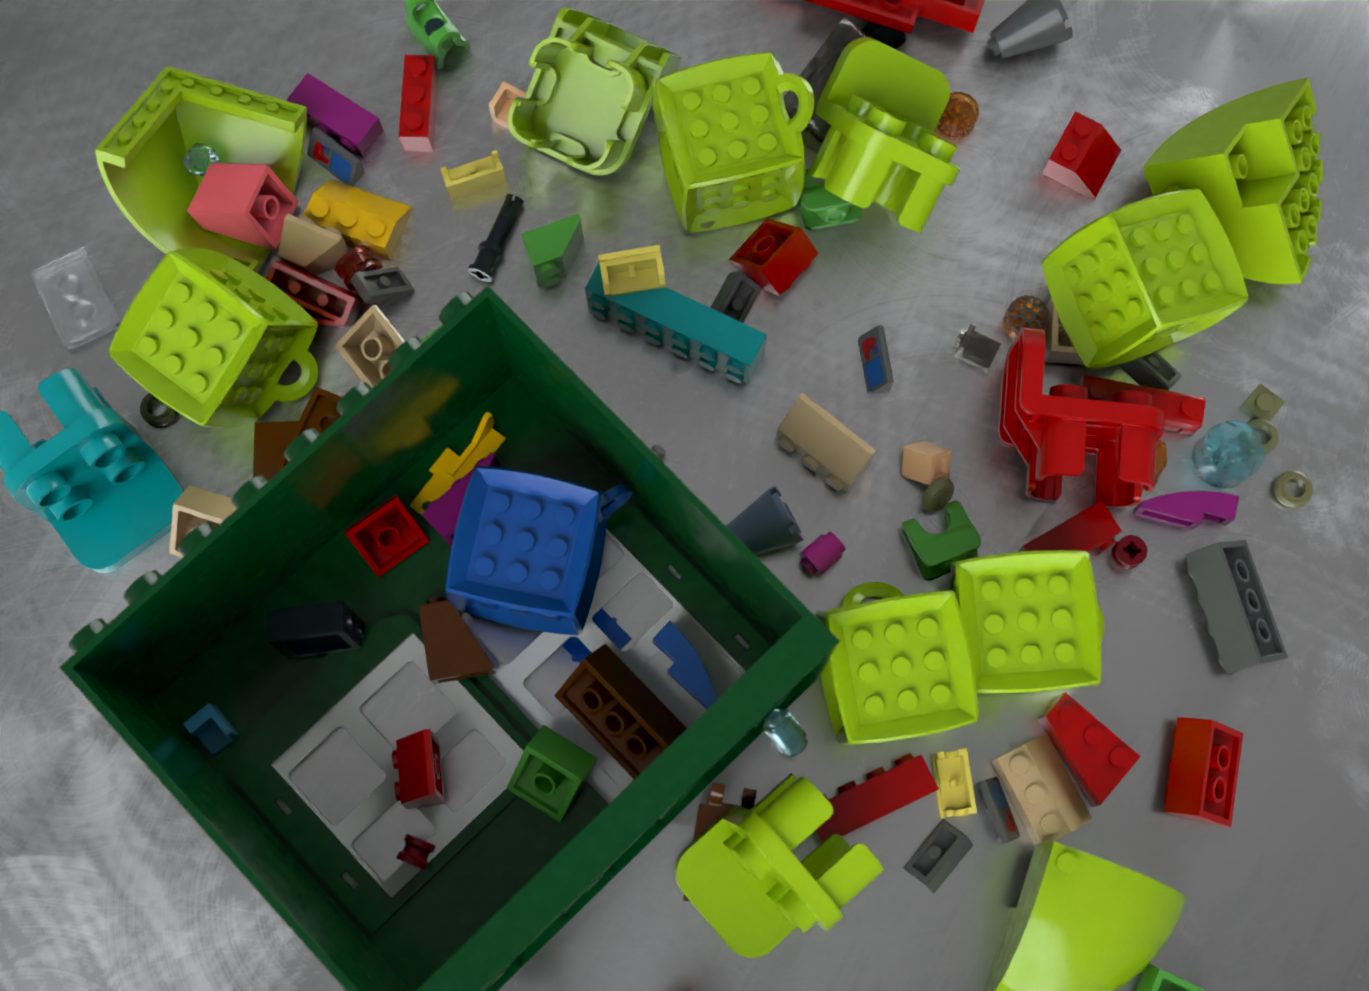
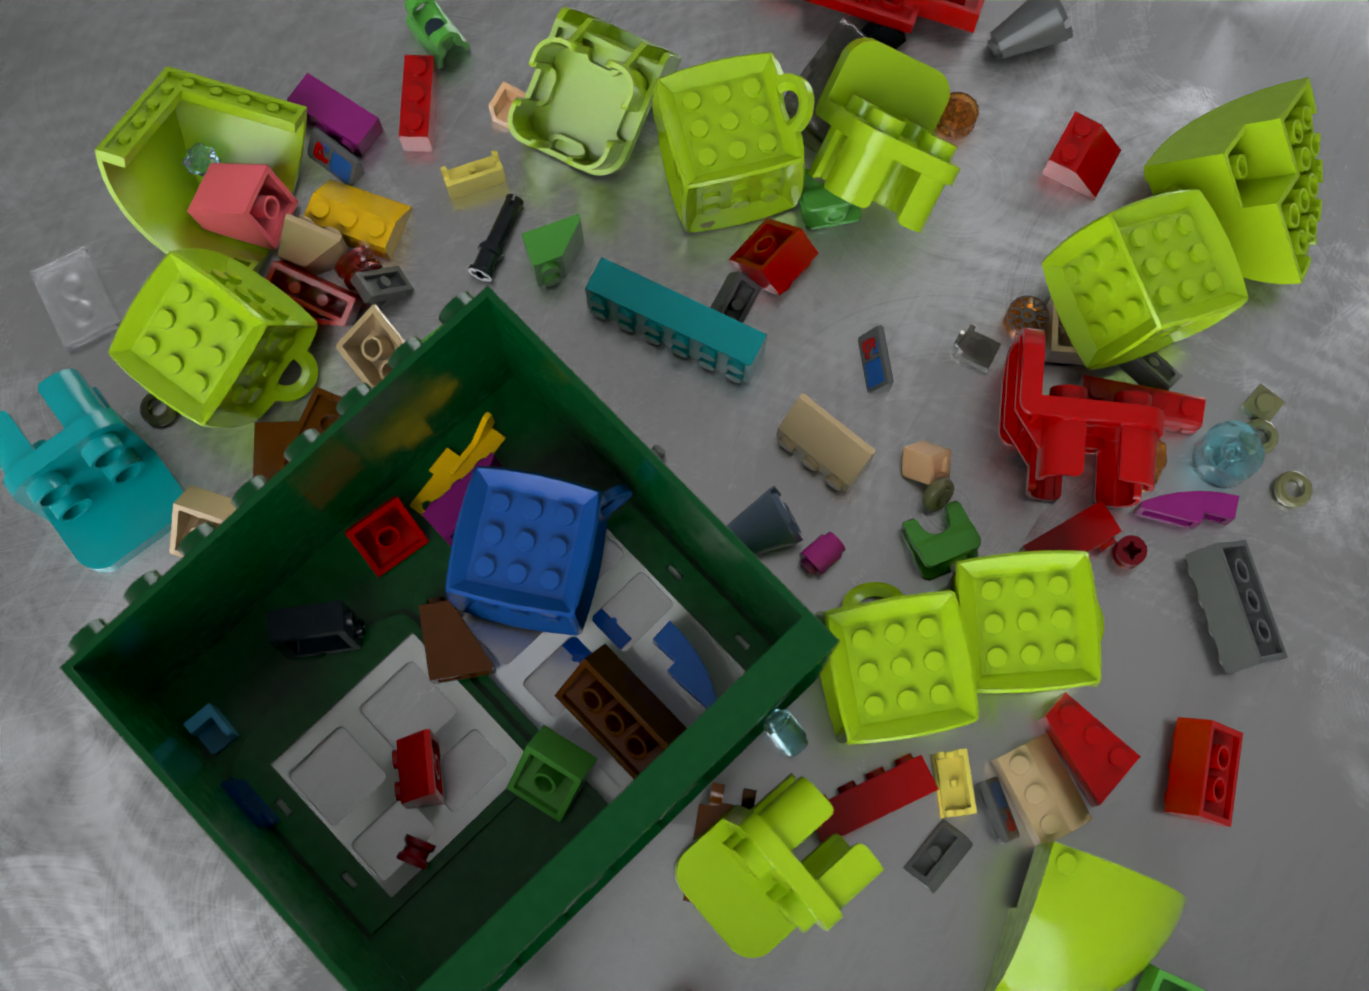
light yellow hinge [598,245,666,297] -> none
none -> piece [220,777,280,828]

